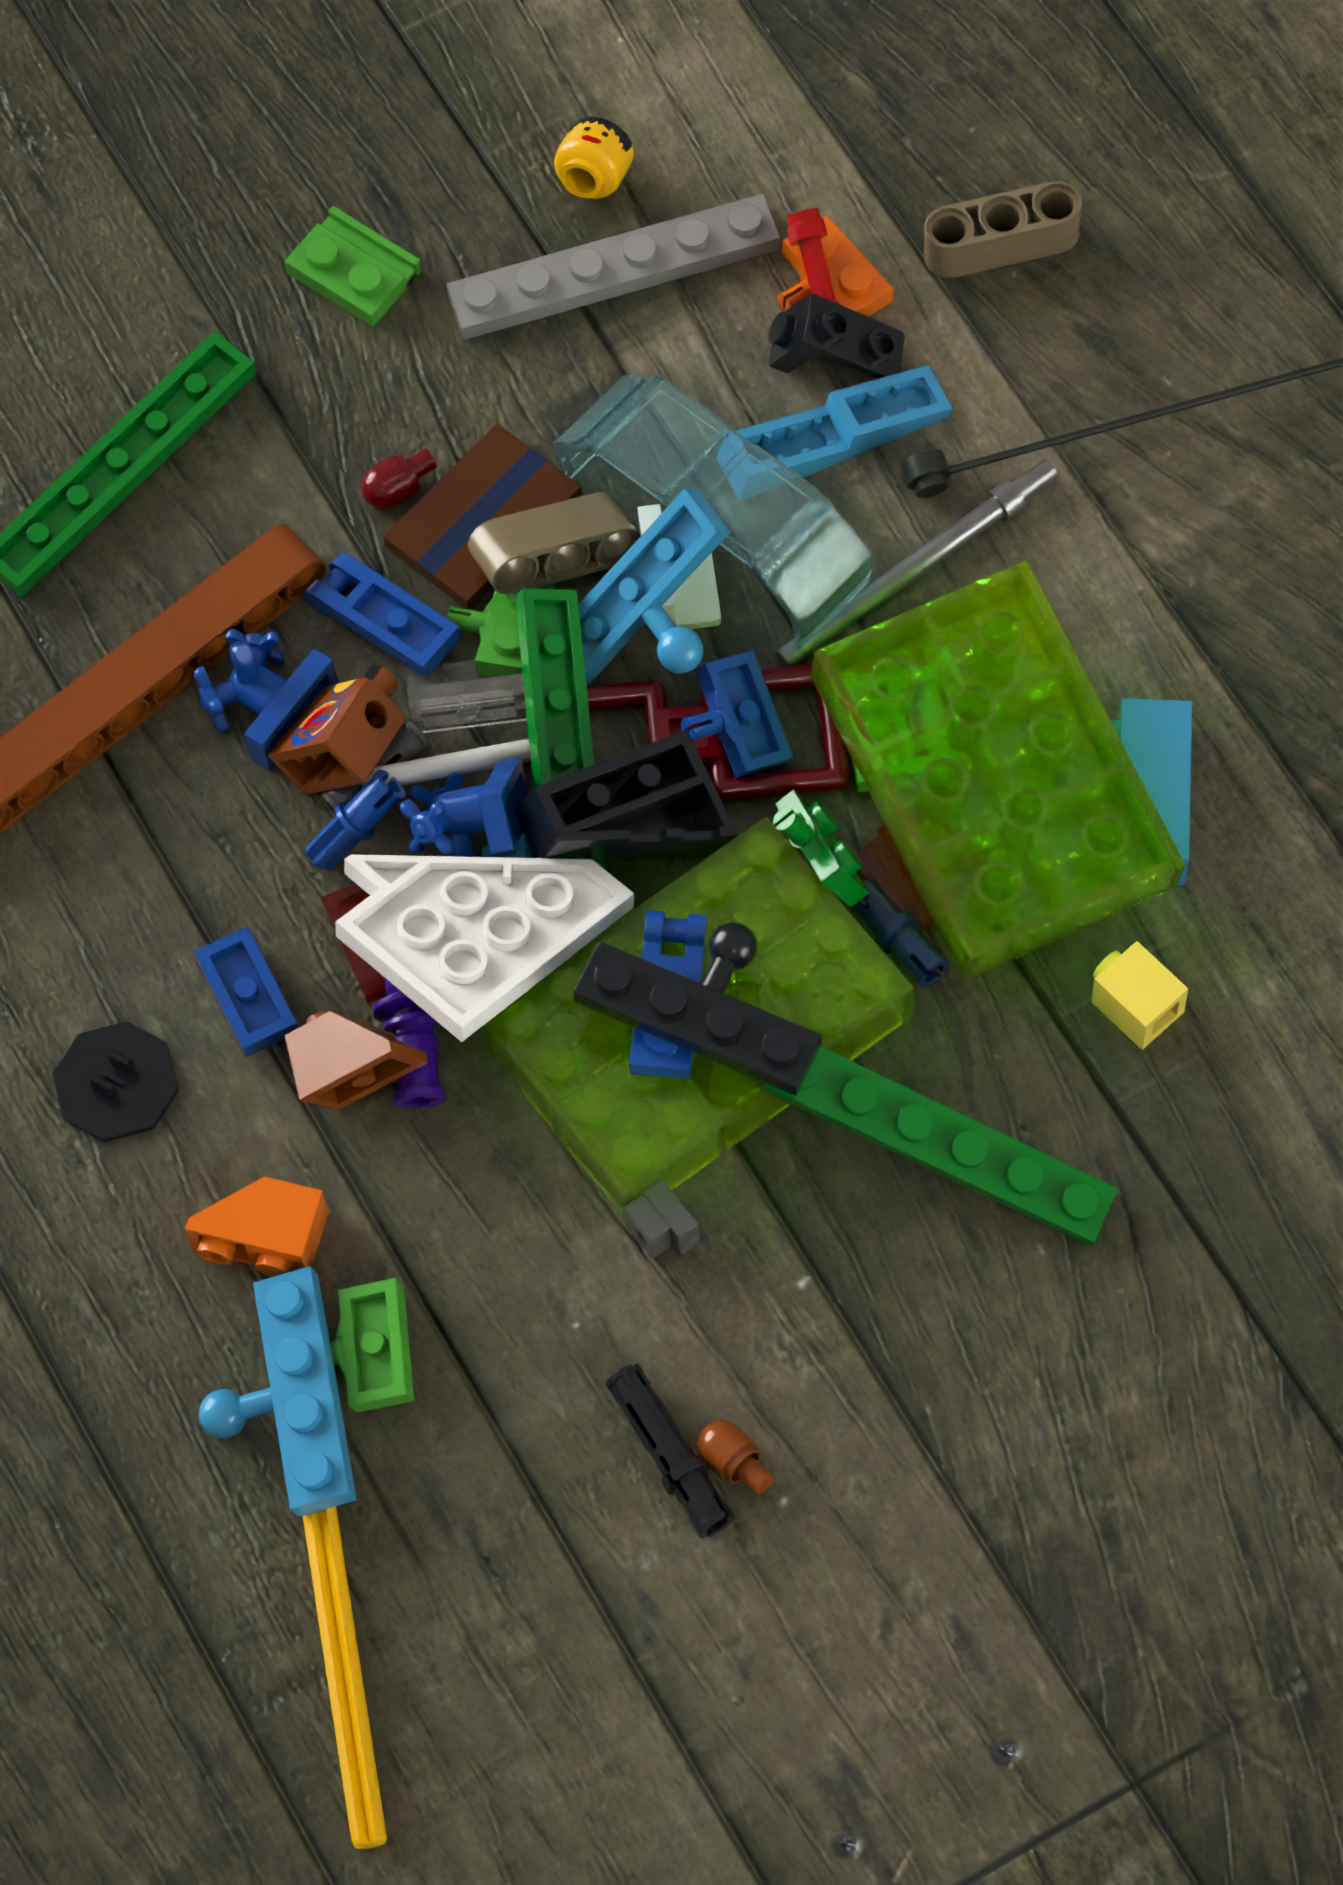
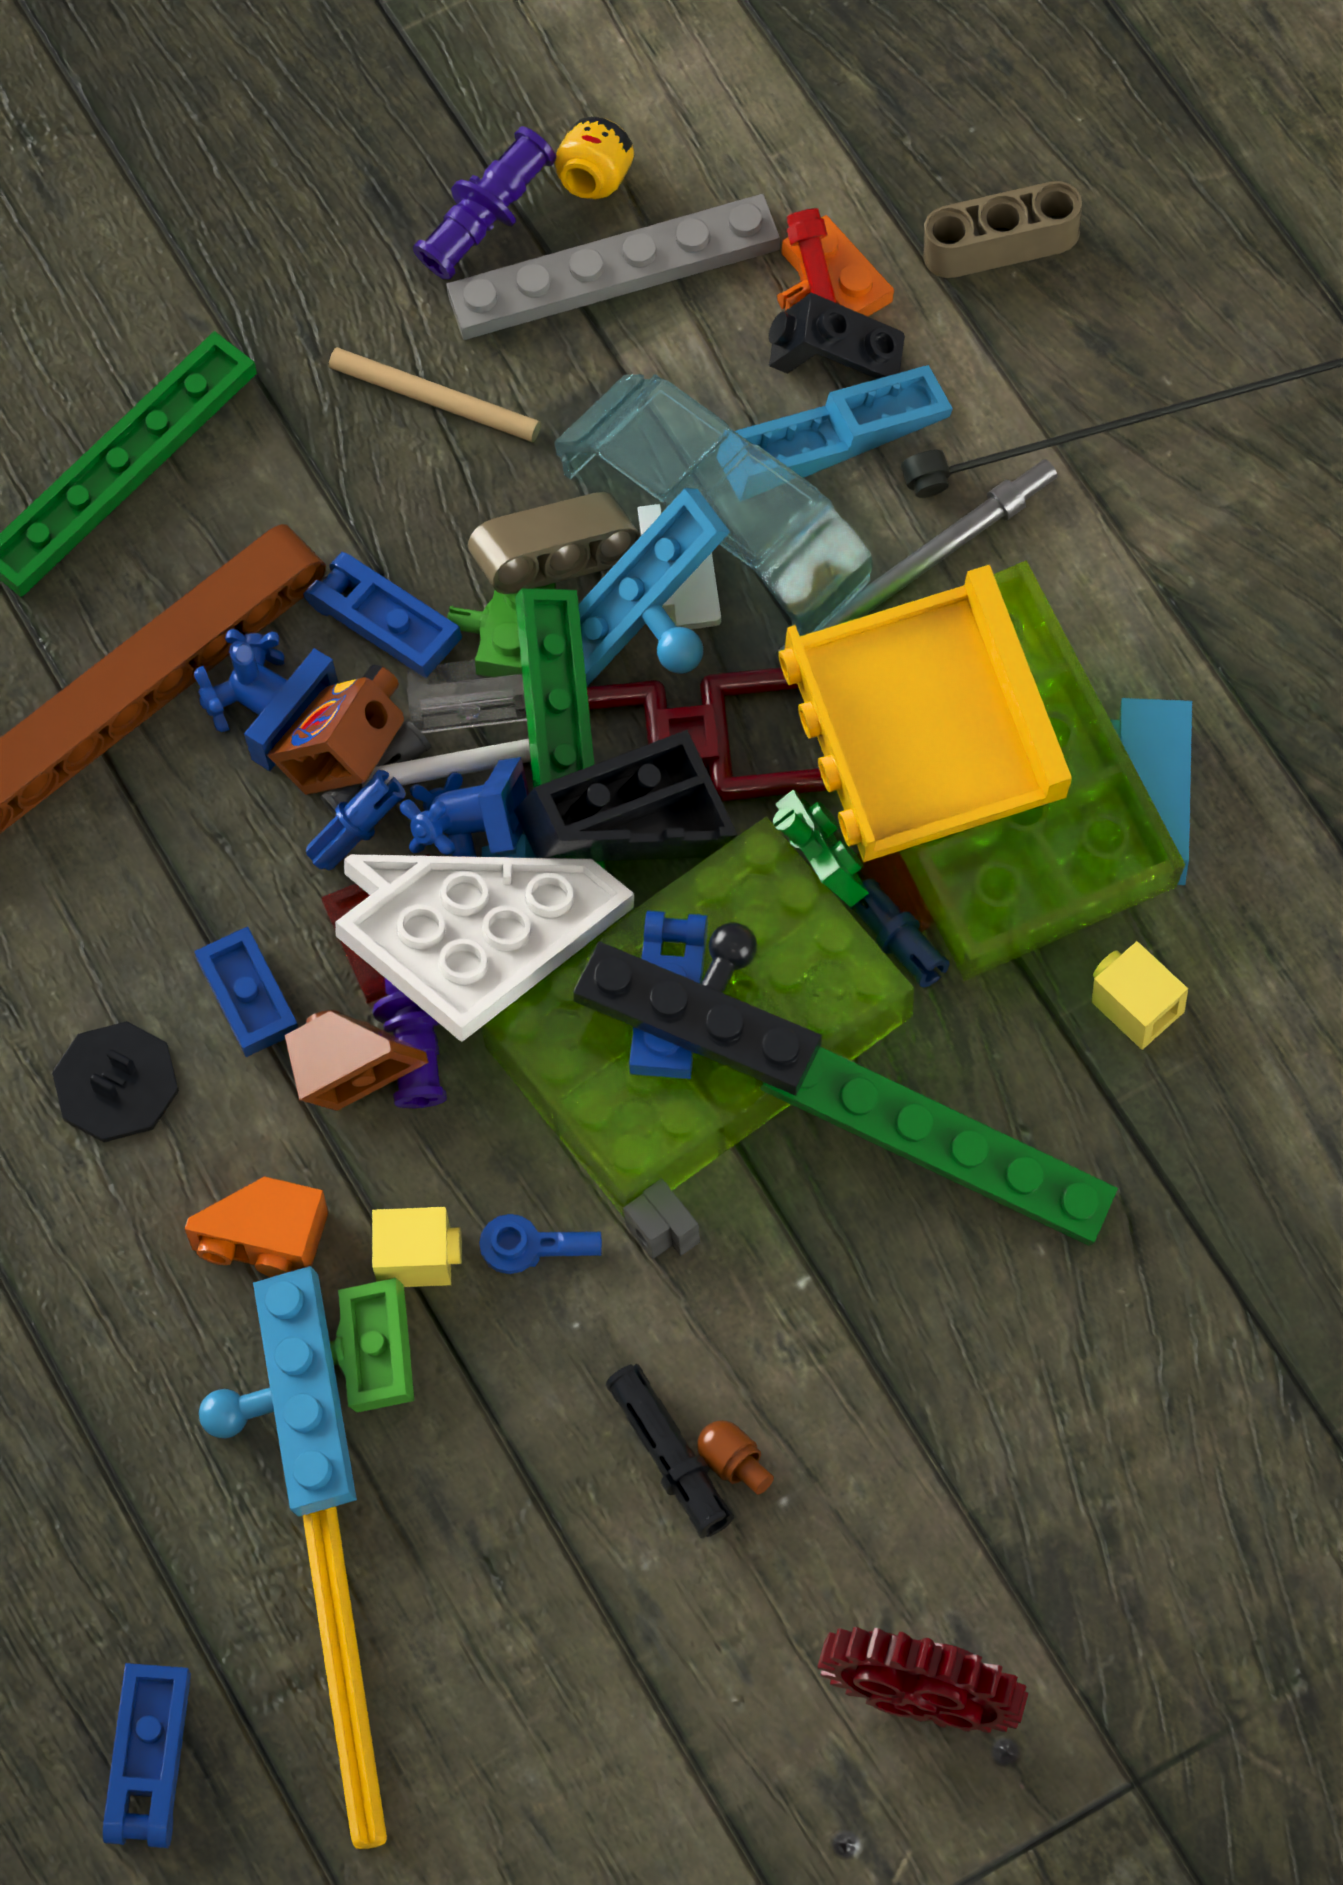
bright green plate [284,206,422,327] -> none
dark red cylinder [361,448,437,510] -> none
reddish brown tile [383,423,582,609] -> none
blue plate [681,650,794,778] -> none
none -> blue plate [103,1663,191,1848]
none -> tan bar [329,347,541,442]
none -> light yellow brick [372,1207,462,1287]
none -> dark purple piece [413,126,556,279]
none -> blue plate [479,1214,602,1274]
none -> yellow panel [778,564,1072,862]
none -> dark red gear [817,1627,1028,1733]

